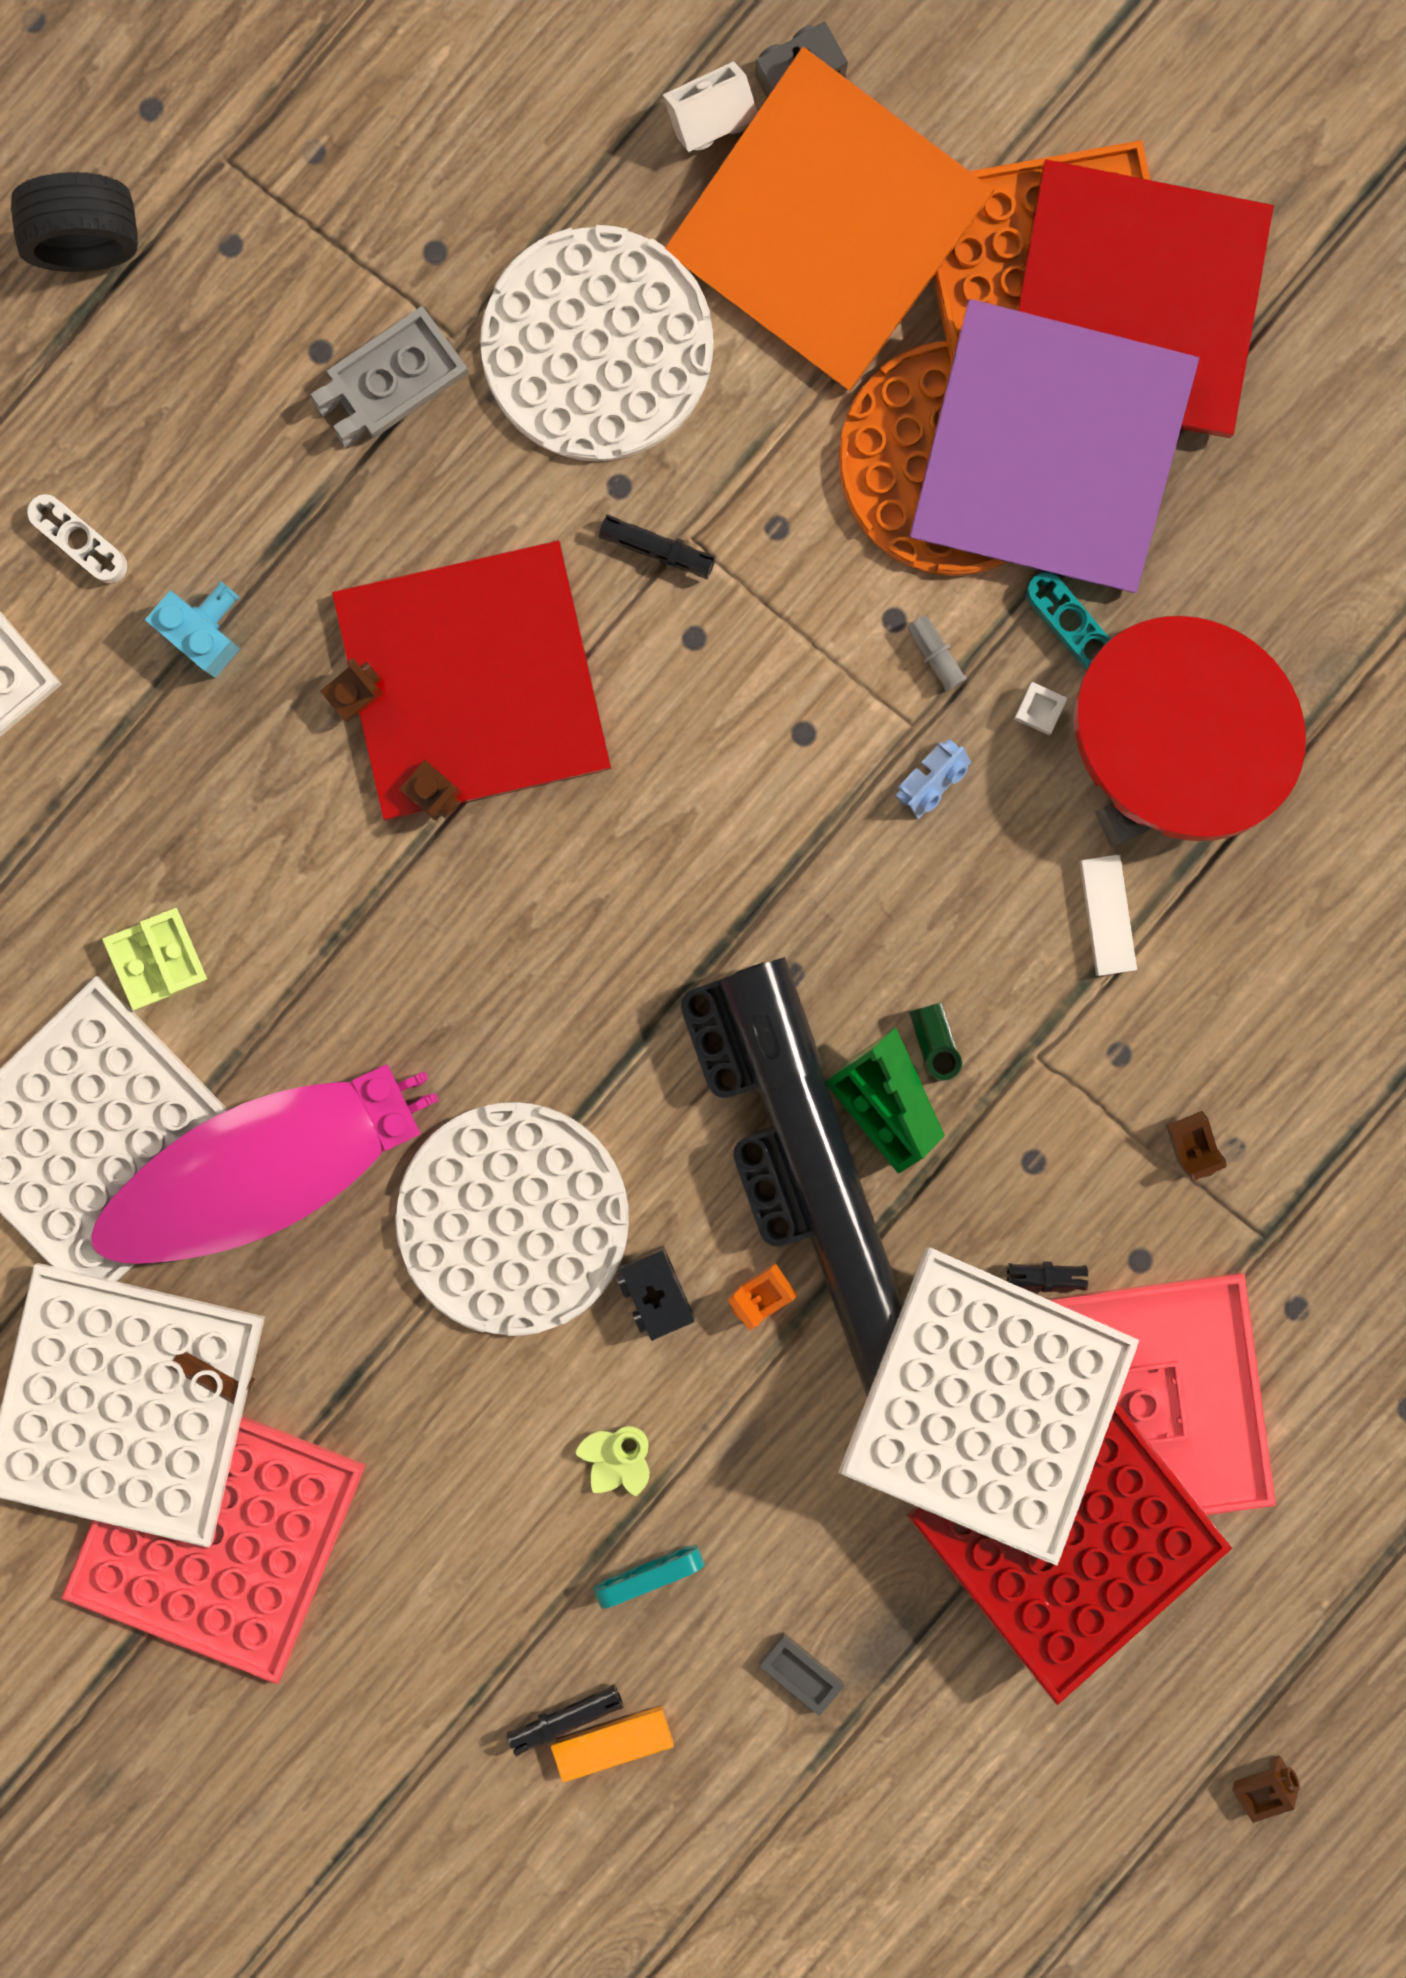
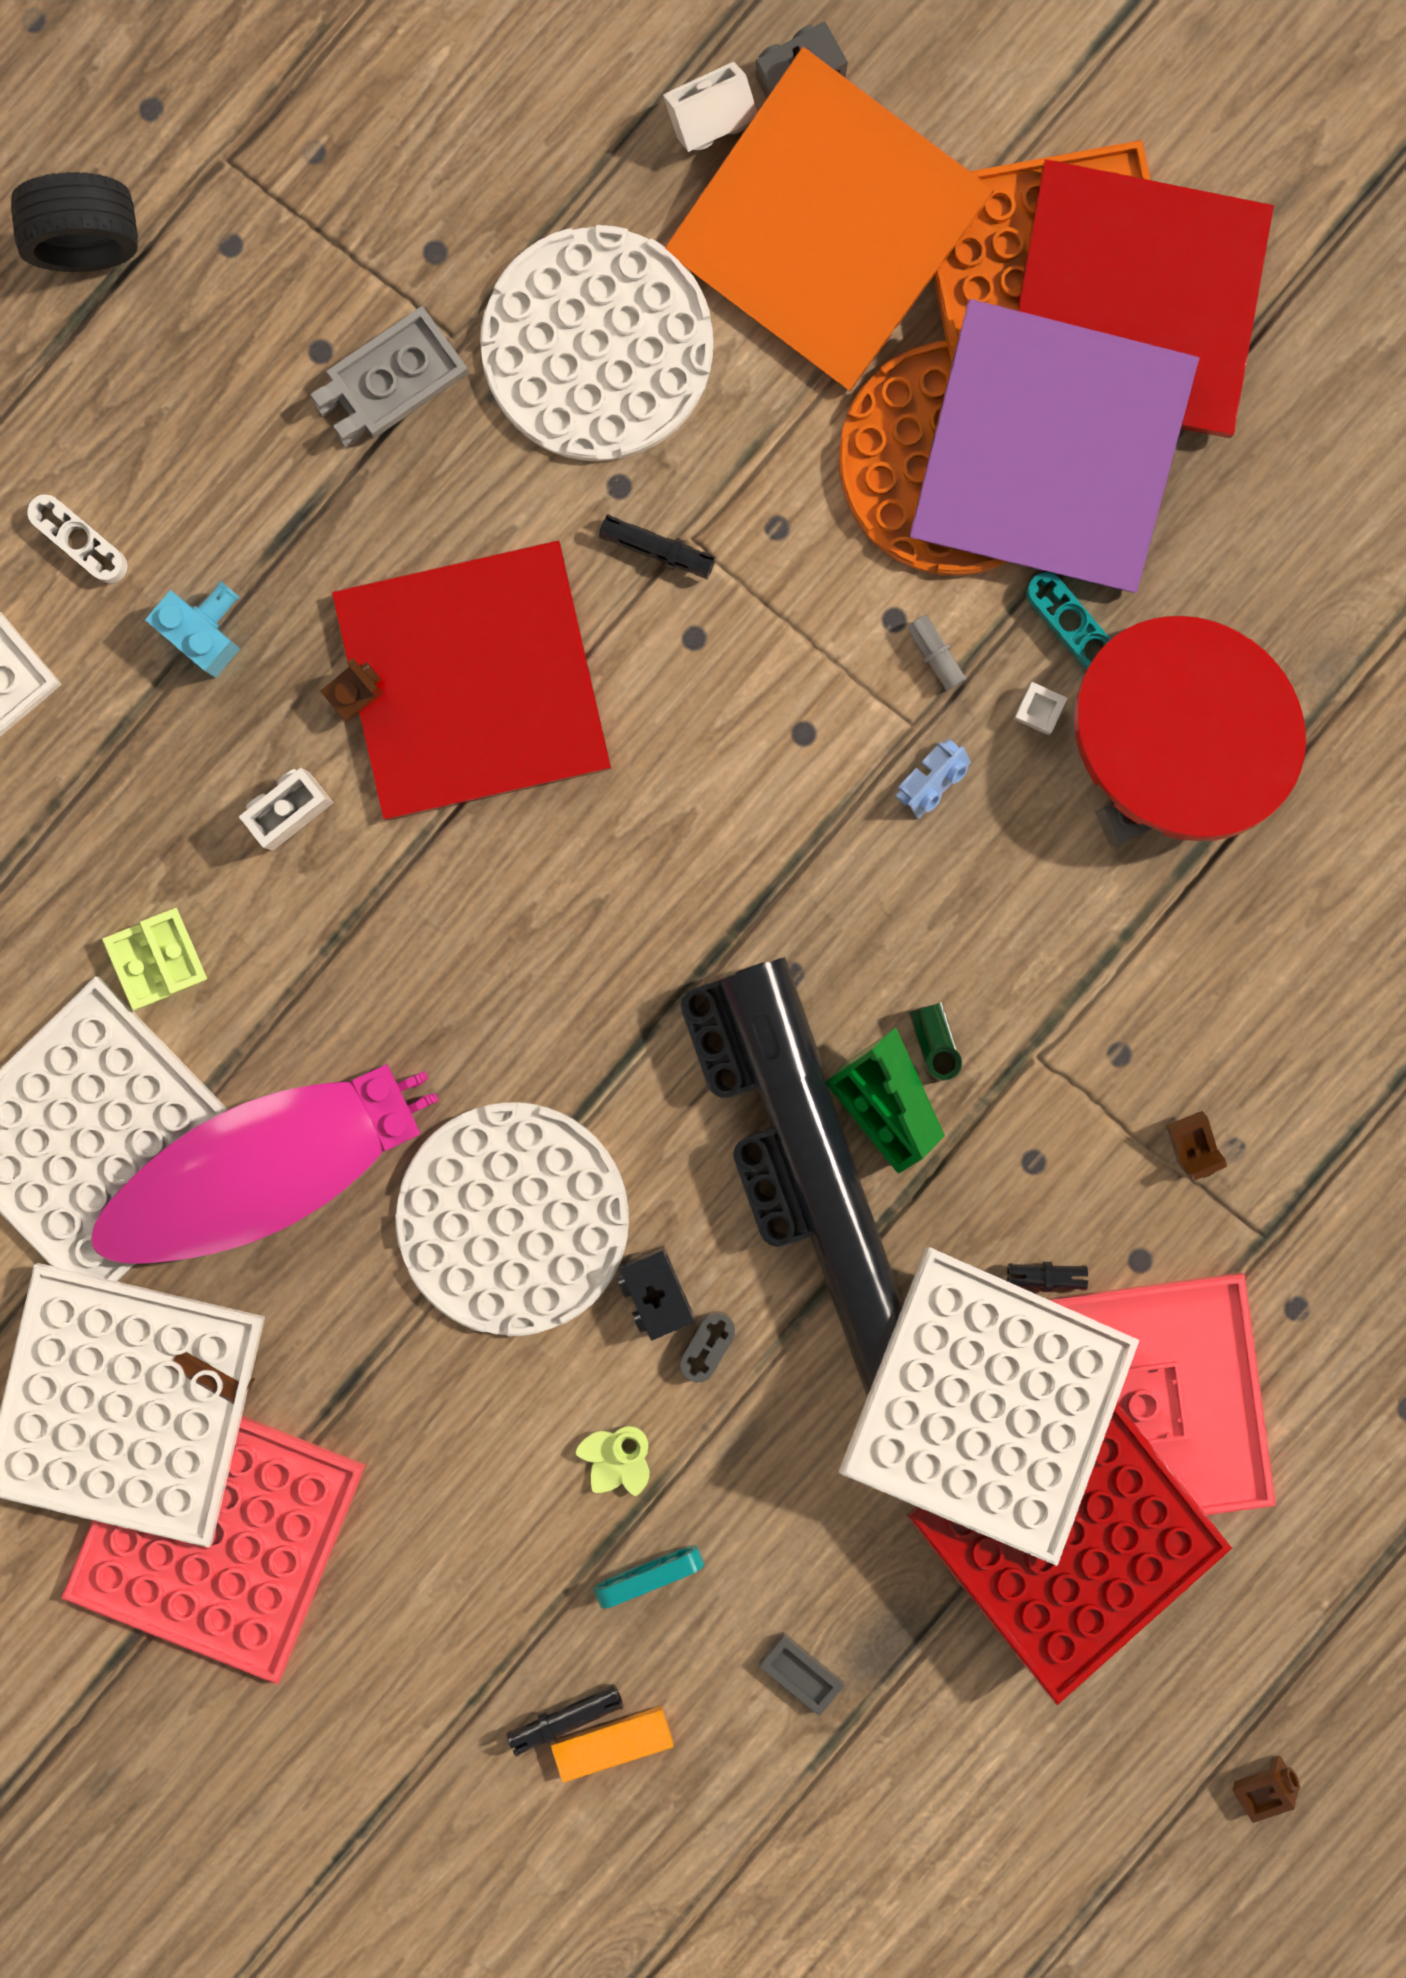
reddish brown bracket [399,760,462,821] -> none
orange bracket [728,1263,798,1330] -> none
white tile [1079,855,1137,976] -> none
none -> white brick [239,768,334,851]
none -> dark grey beam [680,1311,735,1382]

